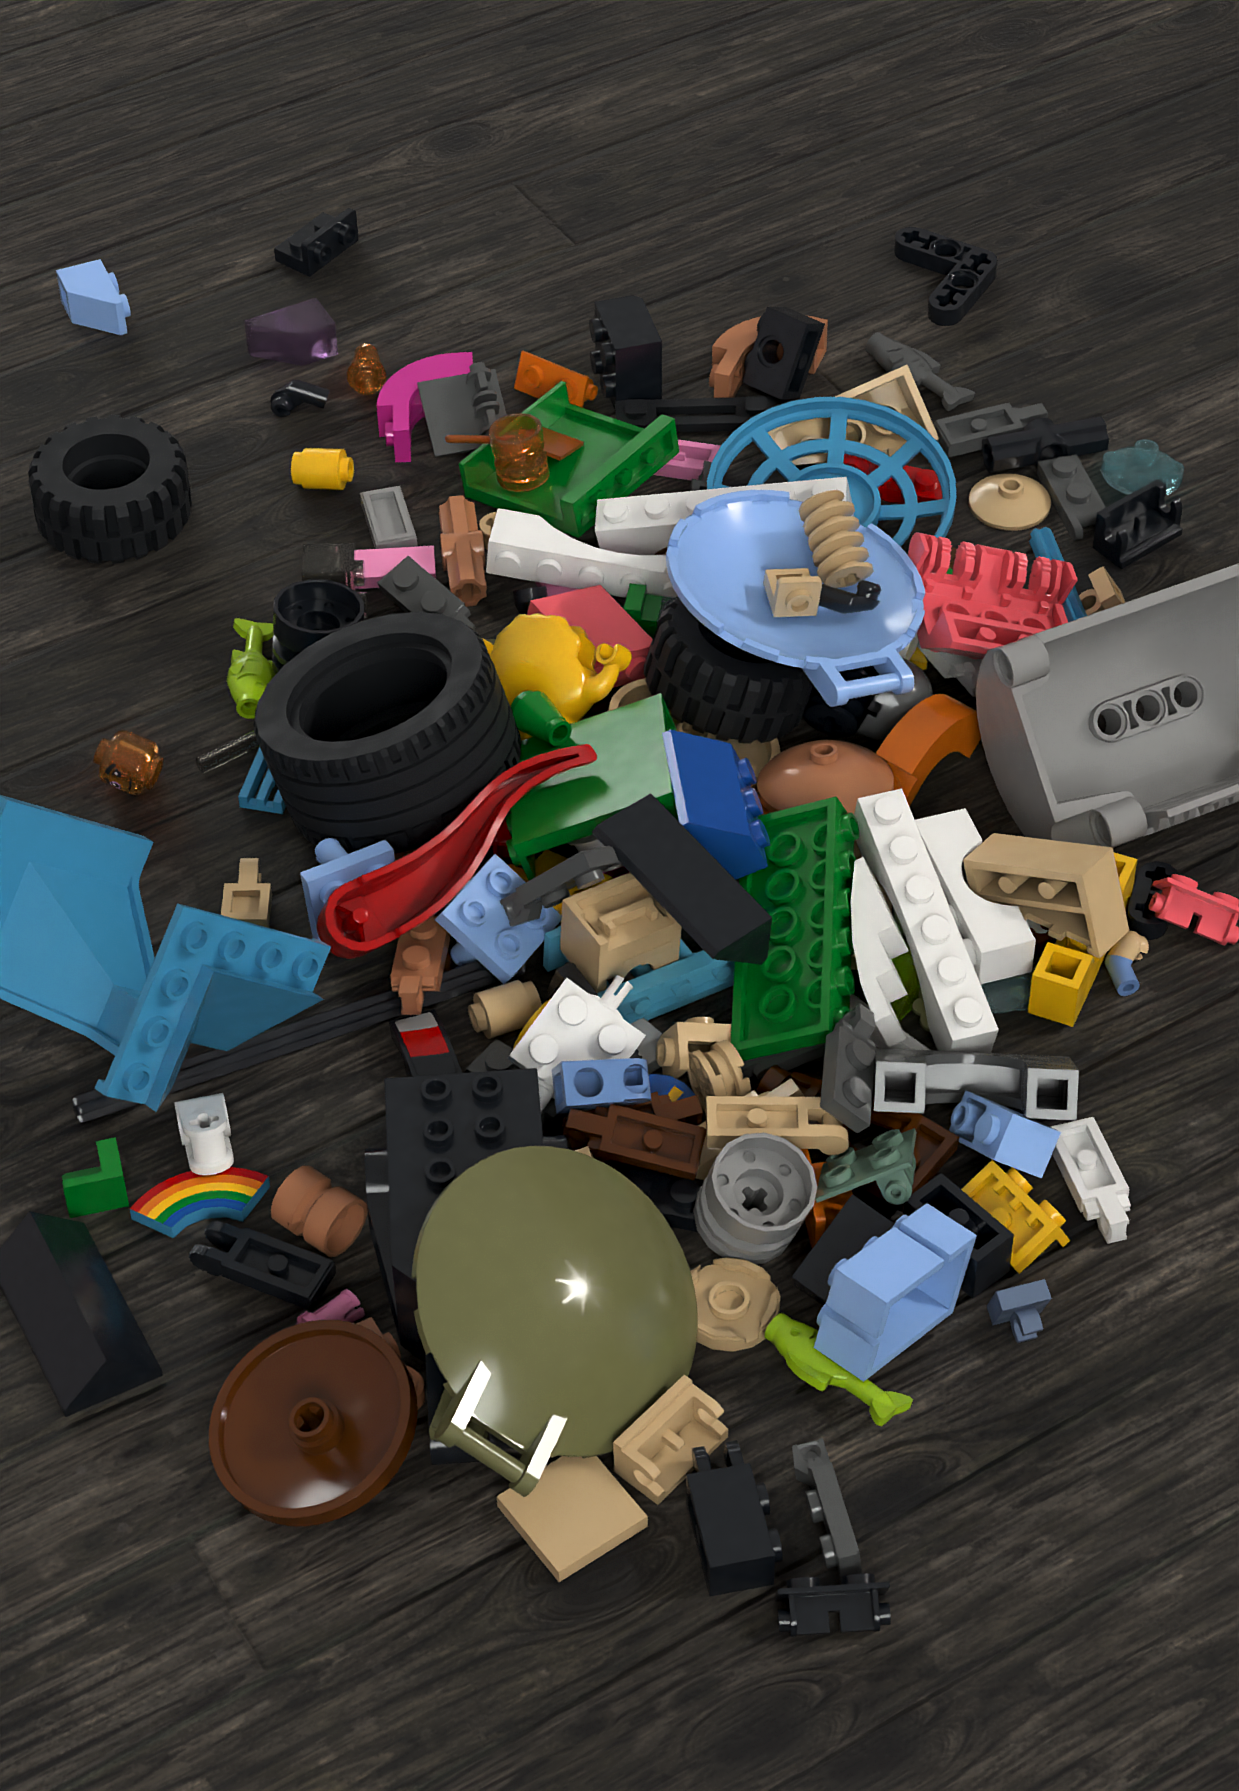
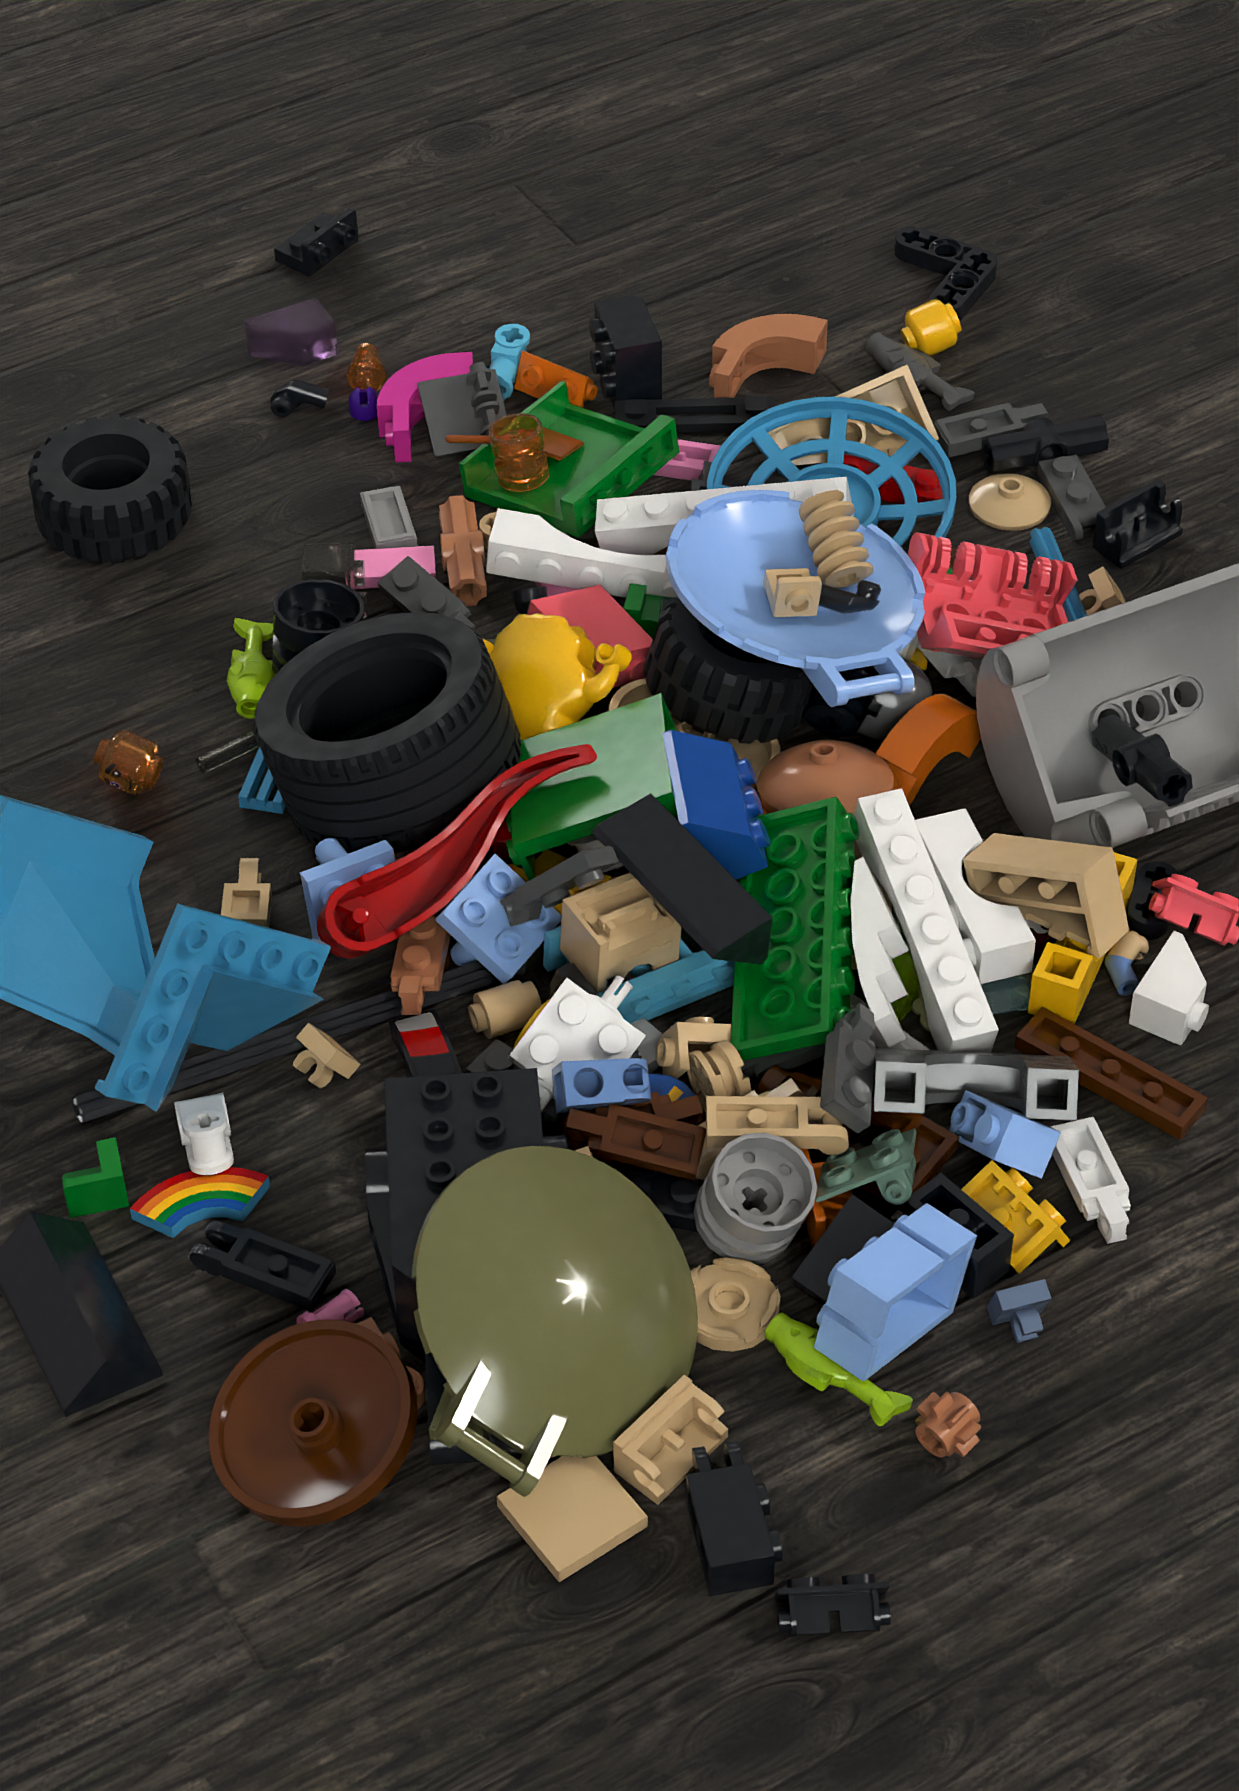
light blue slope [56,259,131,335] -> none
nougat wheel [271,1166,368,1257] -> none
yellow brick [291,448,354,490] -> none
green cone [511,690,571,746] -> none
black brick [742,307,825,400] -> none
dark grey hinge [792,1438,862,1584] -> none
clear light blue dish [1101,439,1185,495] -> none
none -> tan tile [293,1023,361,1088]
none -> dark purple hinge [348,386,378,421]
none -> medium azure connector [489,324,530,401]
none -> yellow head [900,299,962,357]
none -> nougat gear [915,1392,981,1457]
none -> reddish brown plate [1014,1007,1208,1140]
none -> black piece [1091,714,1193,807]
none -> white slope [1129,931,1209,1046]

